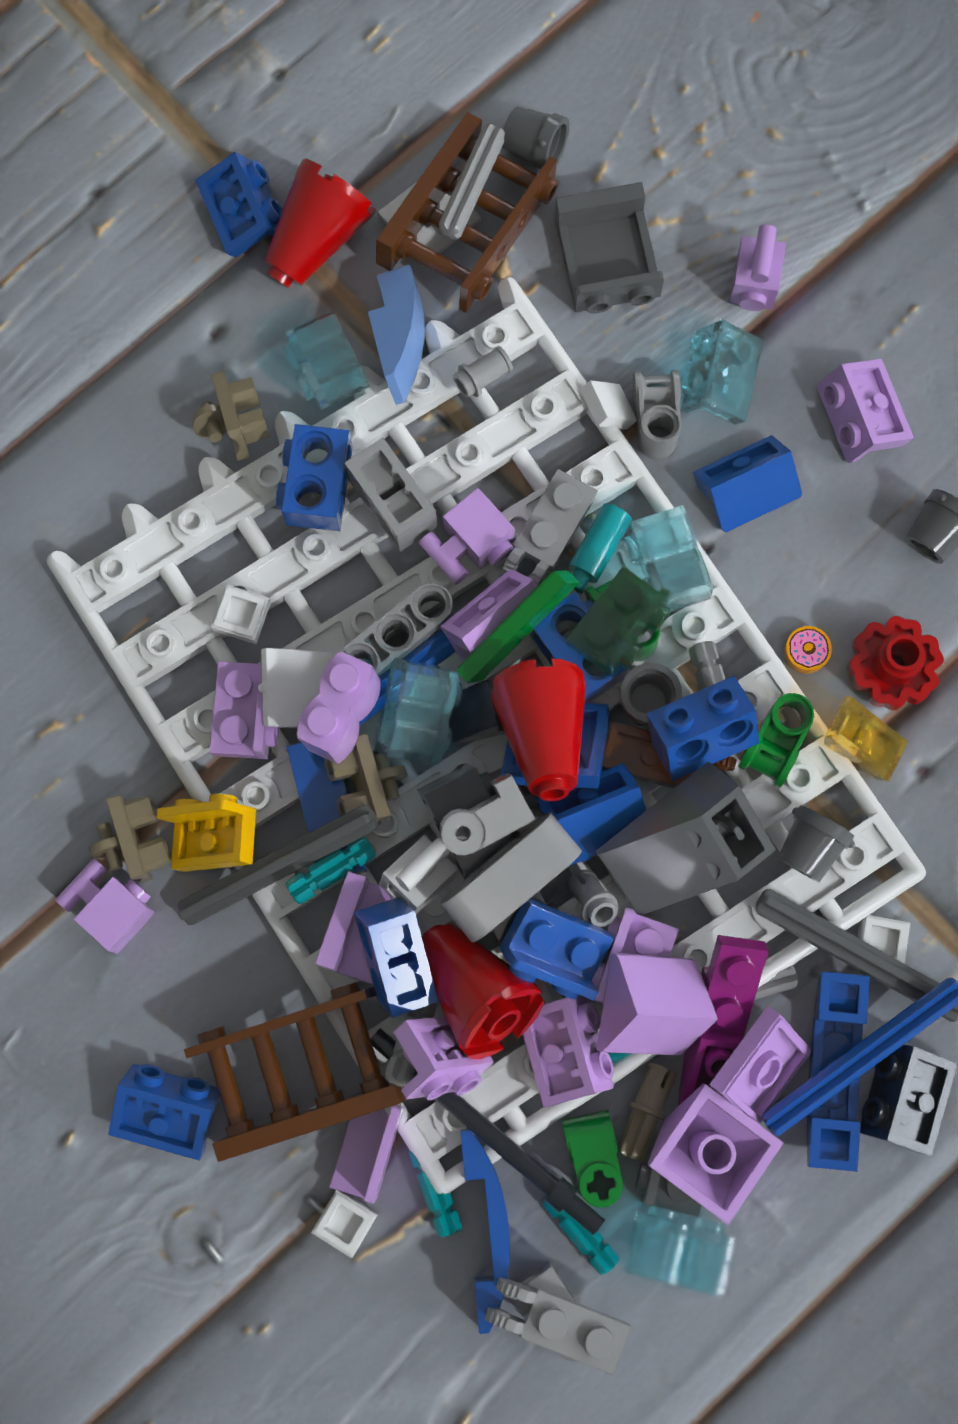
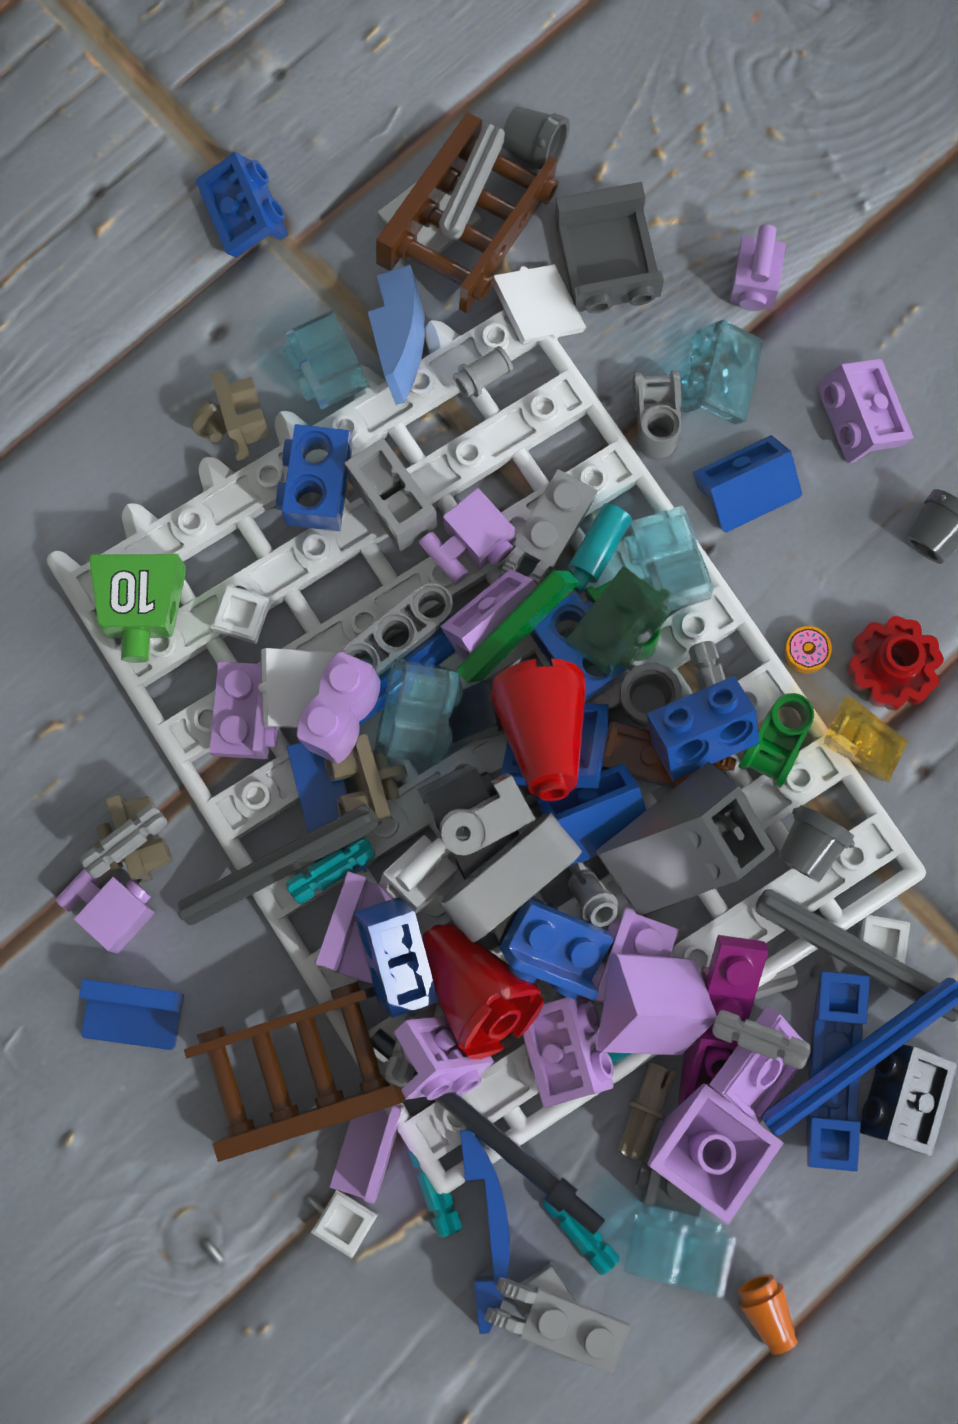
blue bracket [108,1064,221,1161] -> none
yellow bracket [156,794,256,872] -> none
red cone [264,158,376,289] -> none
green piece [562,1110,623,1208] -> none
white tile [580,380,637,429] -> none
none -> blue panel [79,979,184,1050]
none -> light grey axle [80,804,167,878]
none -> bright green torso [89,554,186,663]
none -> white piece [492,264,586,344]
none -> light grey axle [712,1010,810,1069]
none -> orange cone [738,1274,798,1355]

